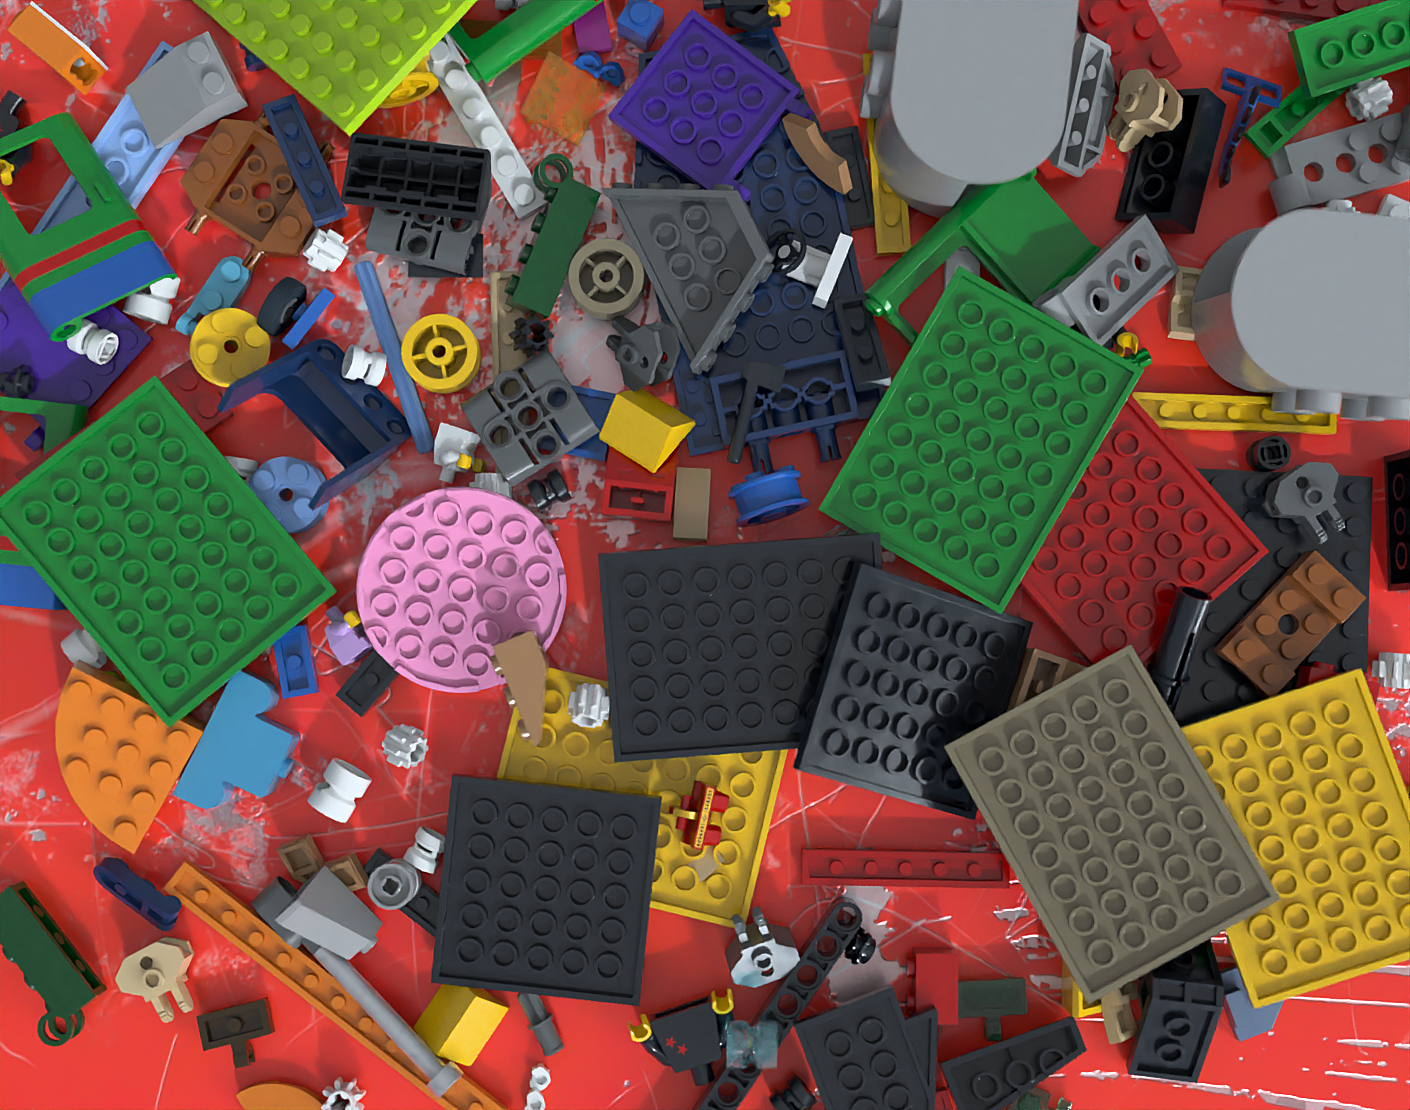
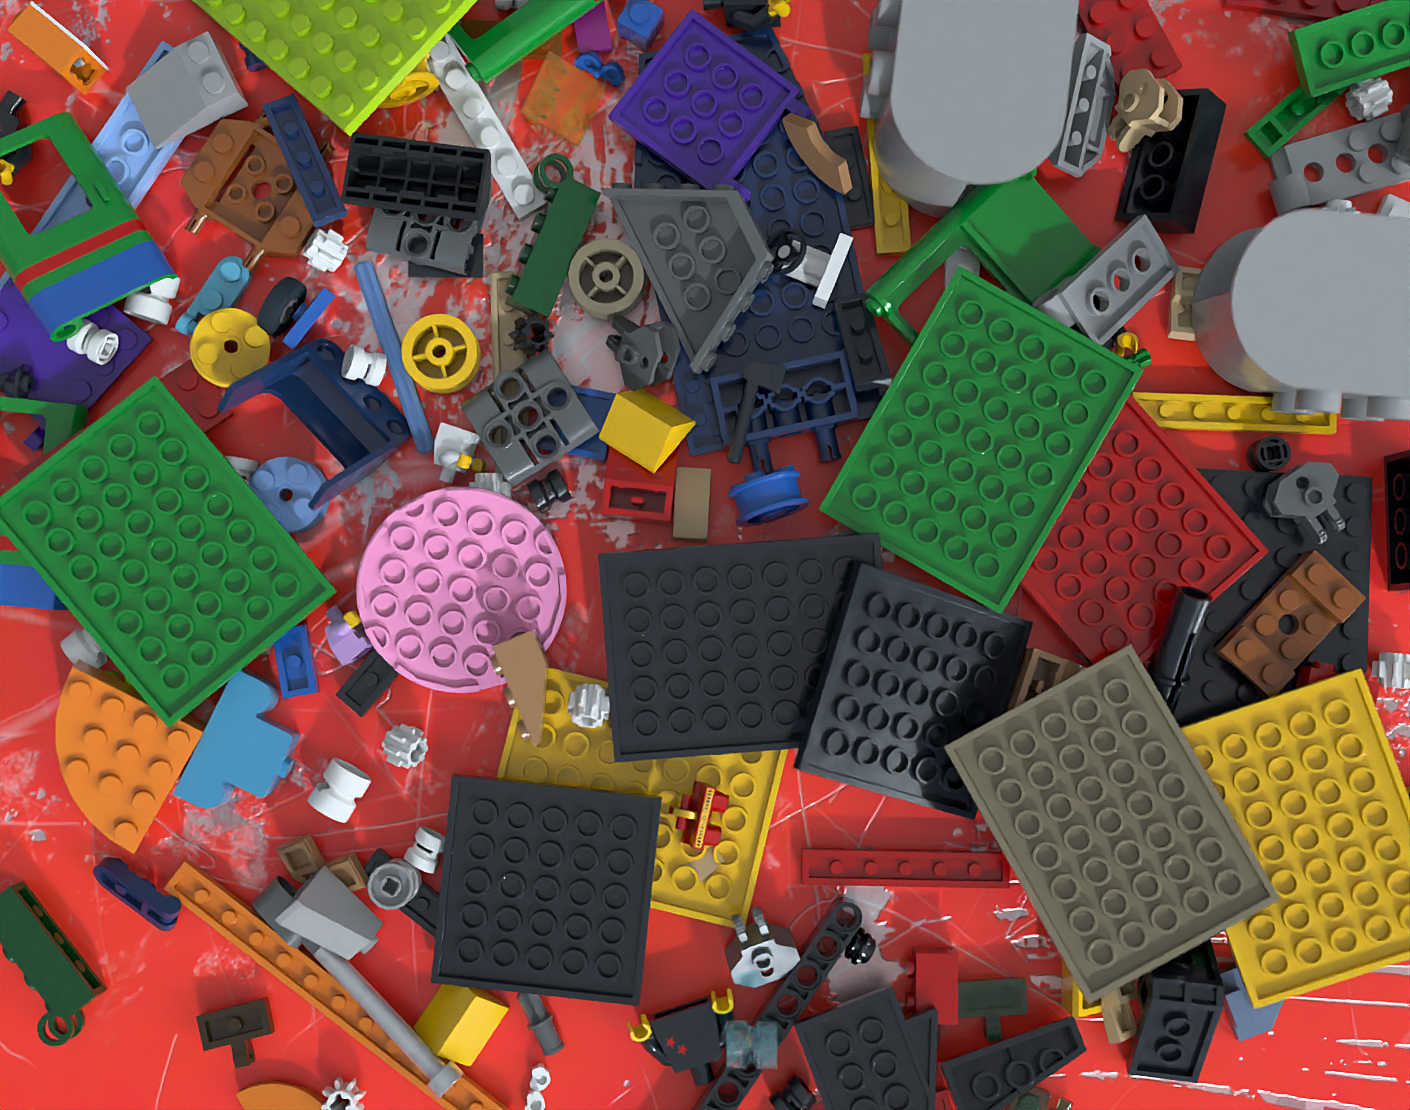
tan hinge [115,936,195,1023] -> none
blue piece [1218,67,1282,188] -> none

